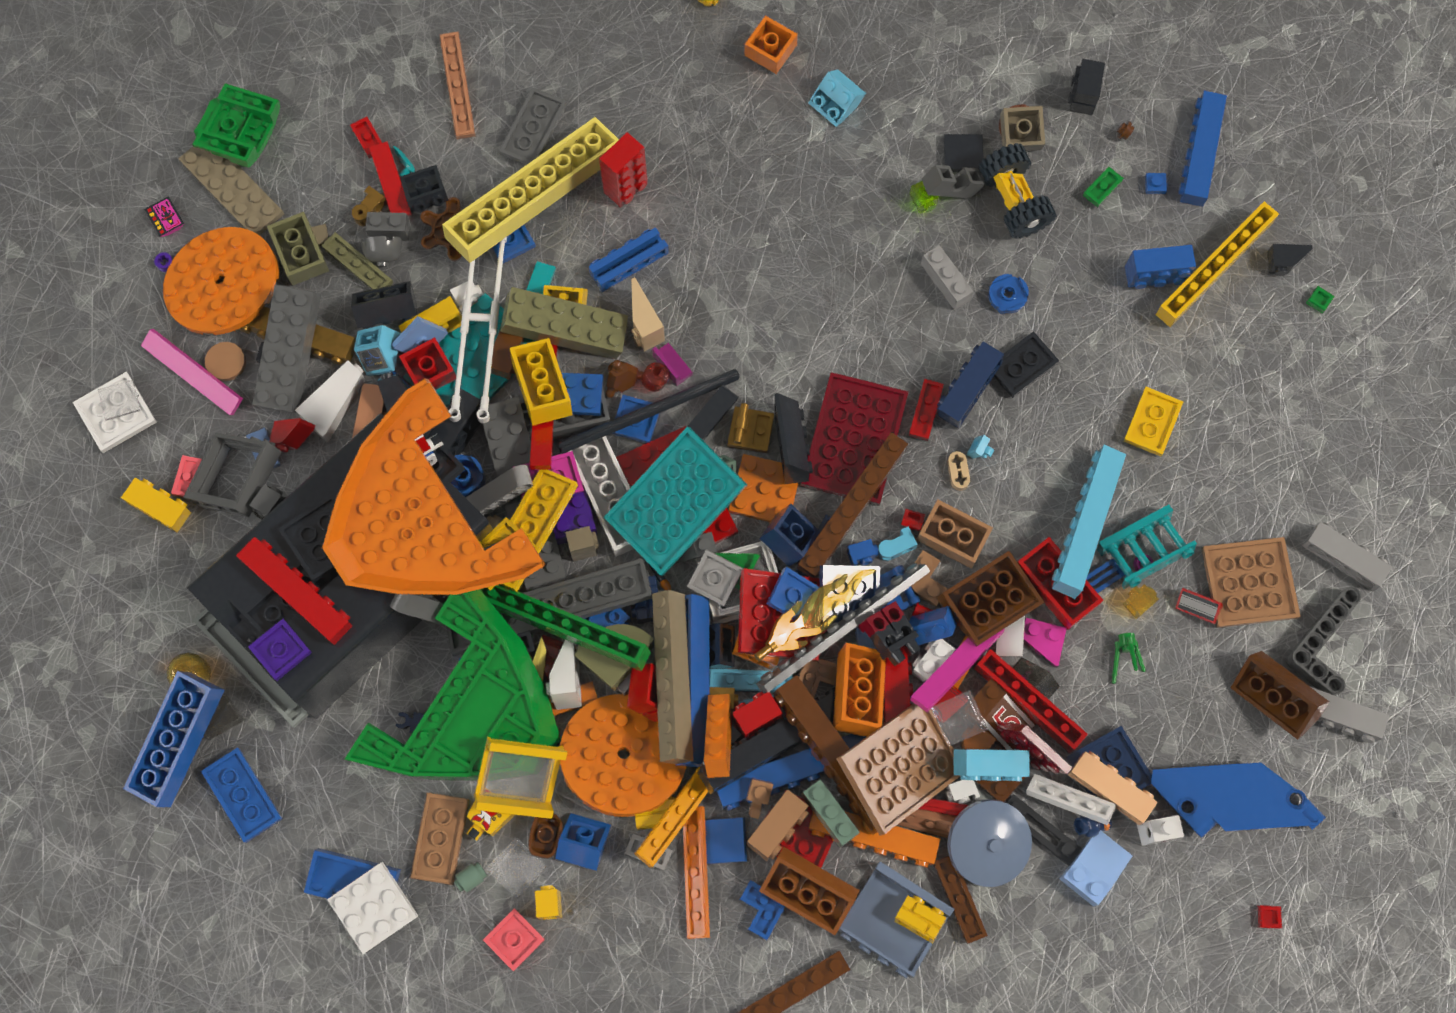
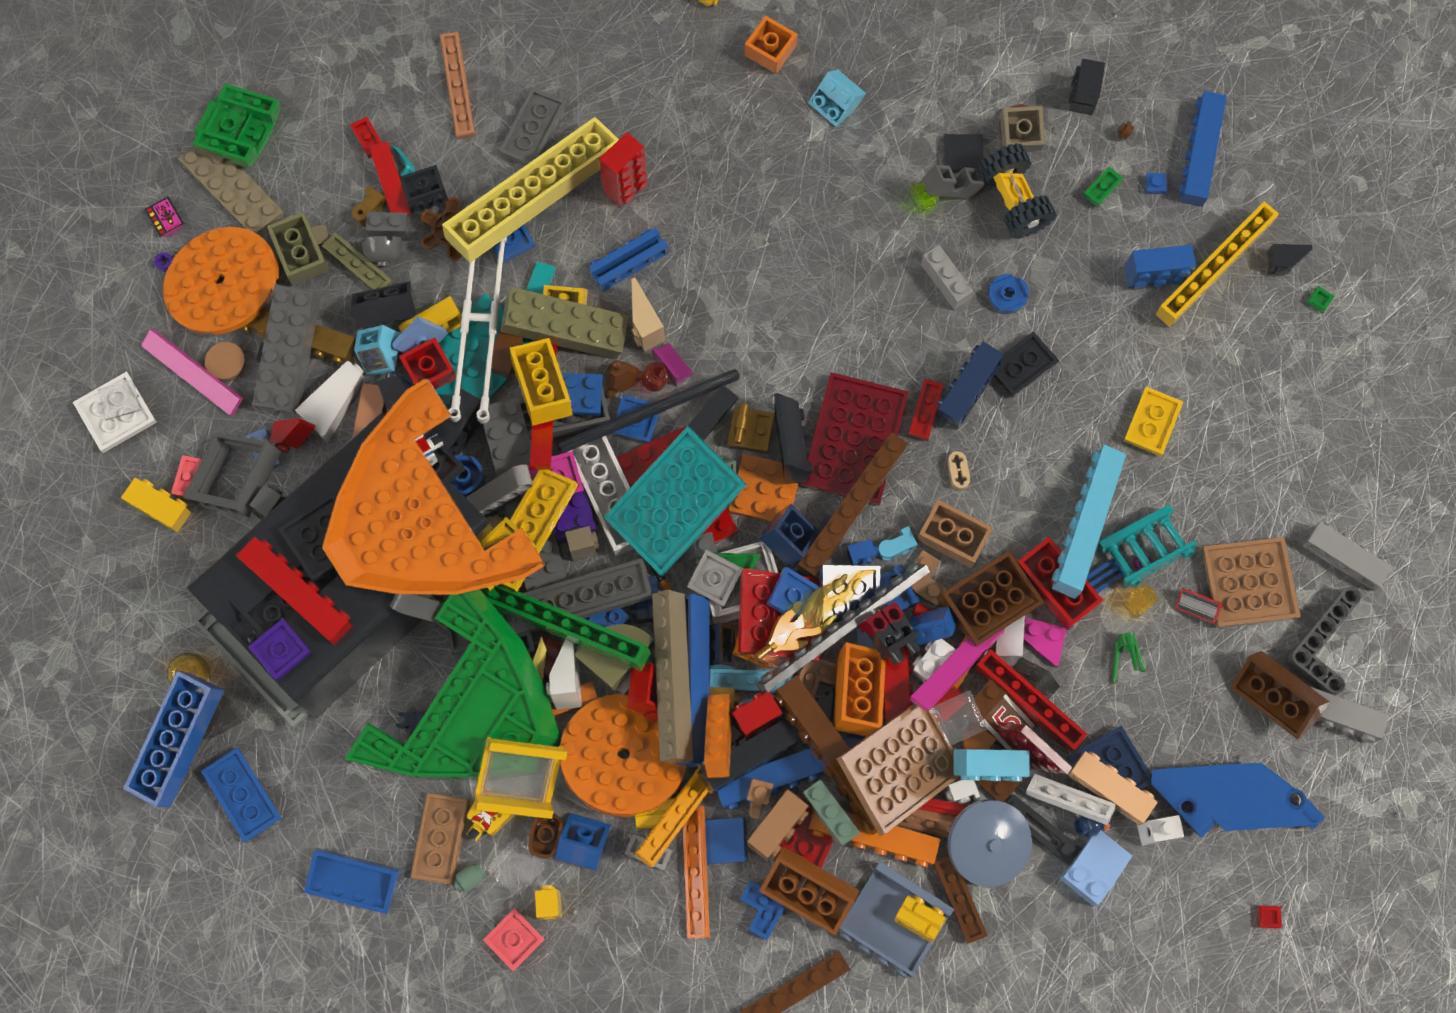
white plate [327,862,418,954] -> none
white brick [450,281,483,314] -> none
red plate [901,509,925,531] -> none
medium azure tile [966,435,994,459] -> none

